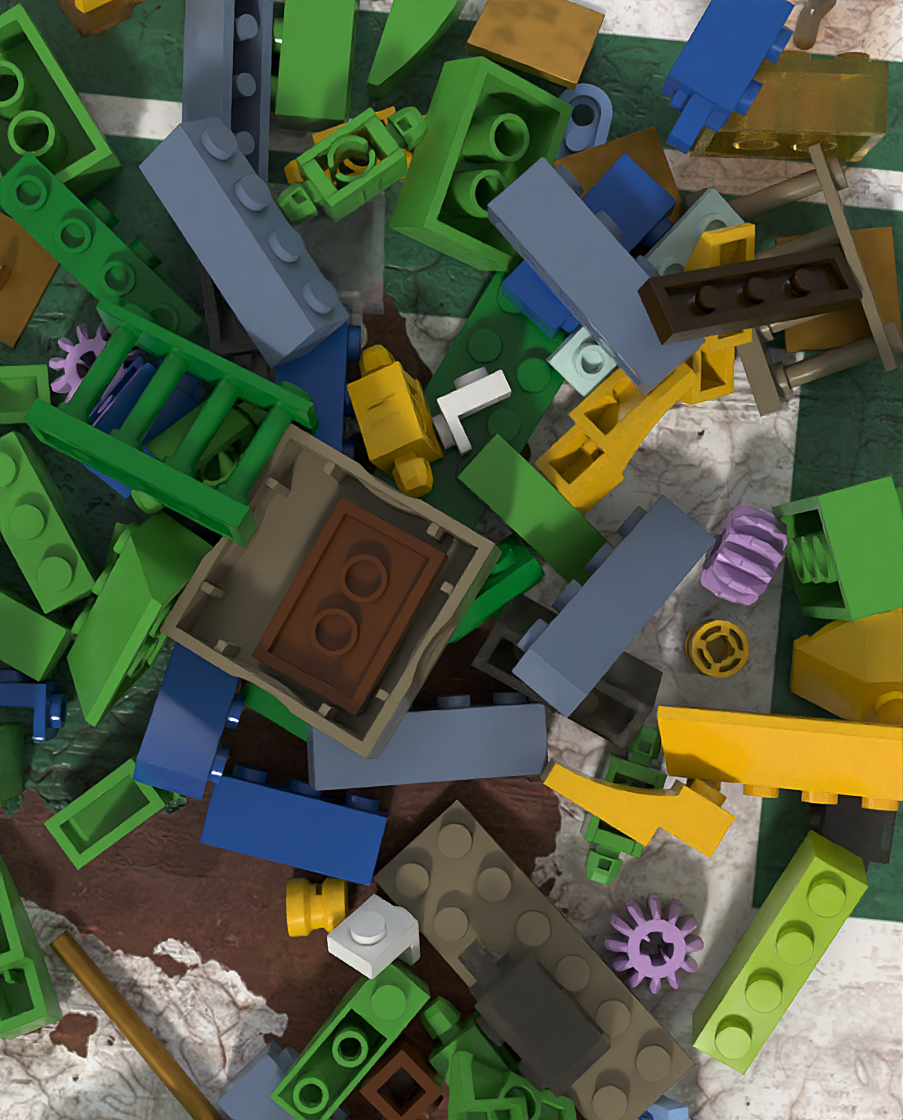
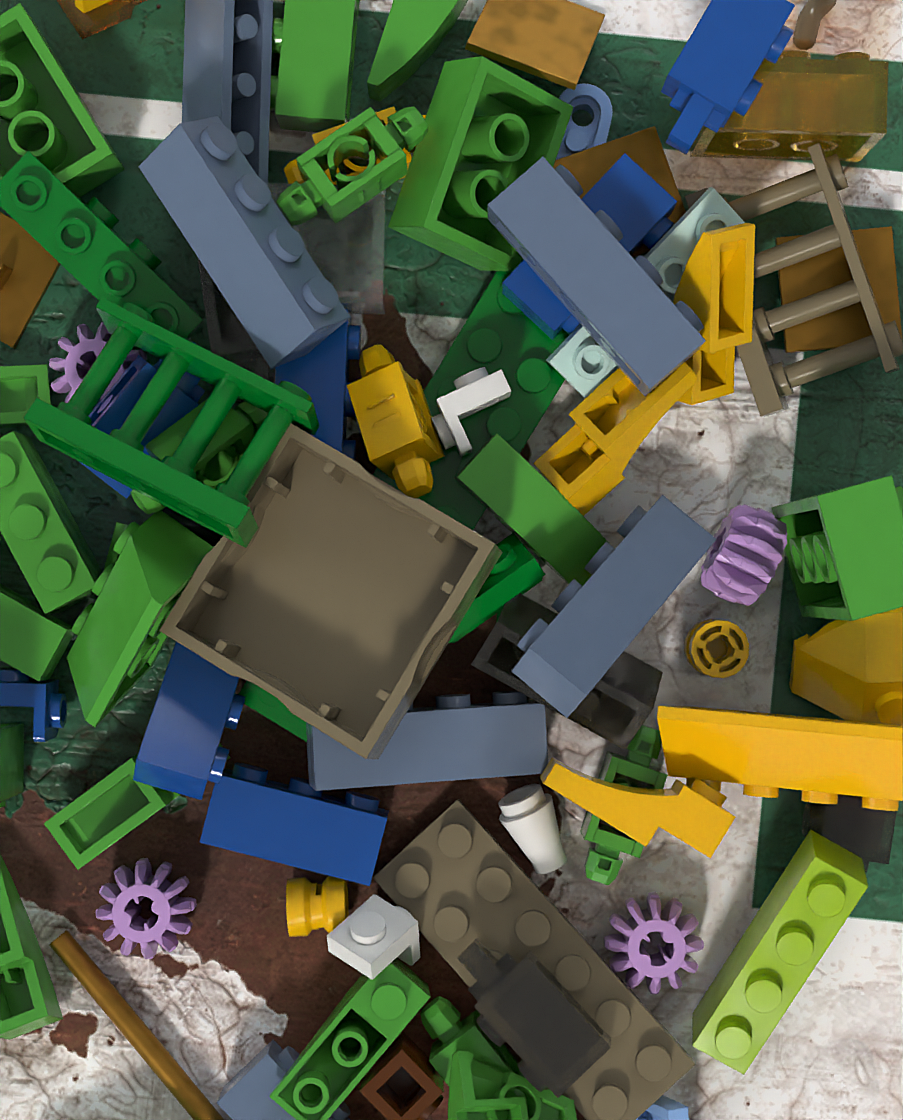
reddish brown plate [251,496,449,717] -> none
dark brown plate [637,246,863,345] -> none
none -> lavender gear [96,858,197,959]
none -> white cone [498,784,567,875]

